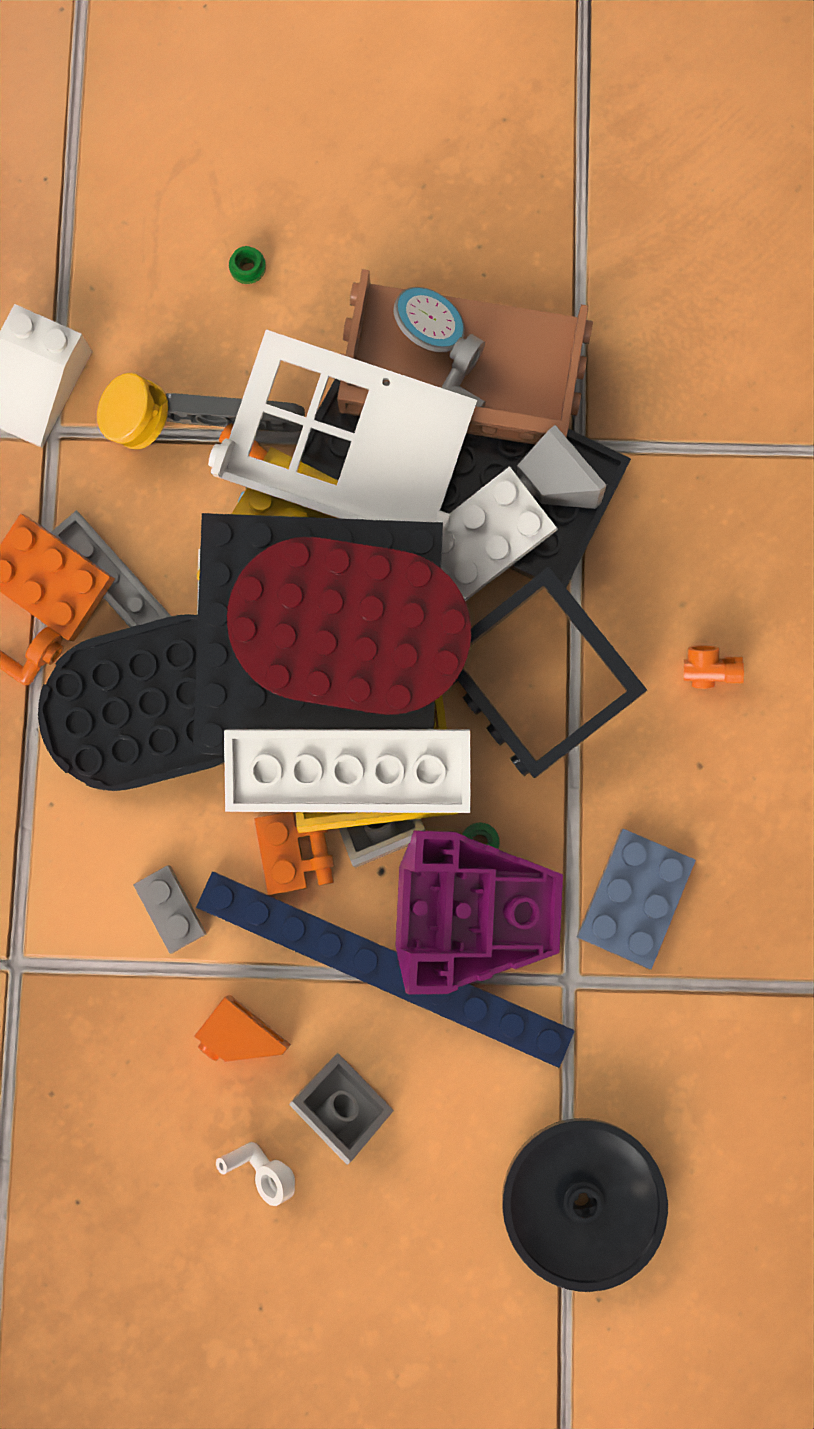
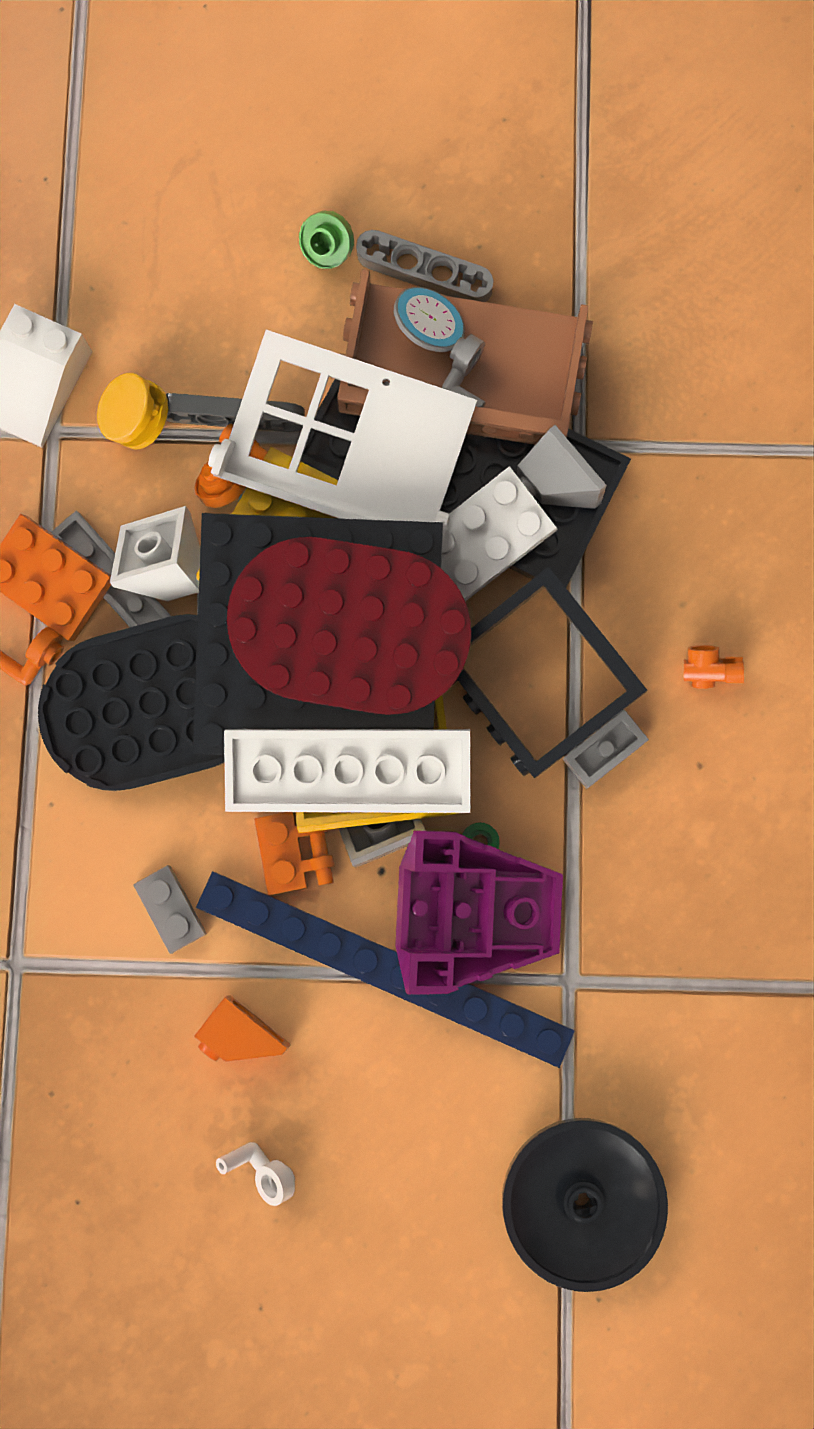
green plate [229,246,266,284] -> none
light grey slope [289,1053,394,1165] -> none
sand blue plate [576,829,696,969] -> none
none -> white slope [110,506,200,601]
none -> orange plate [194,461,246,508]
none -> bright green plate [299,210,354,269]
none -> light grey beam [356,230,493,302]
none -> light grey plate [563,710,649,789]

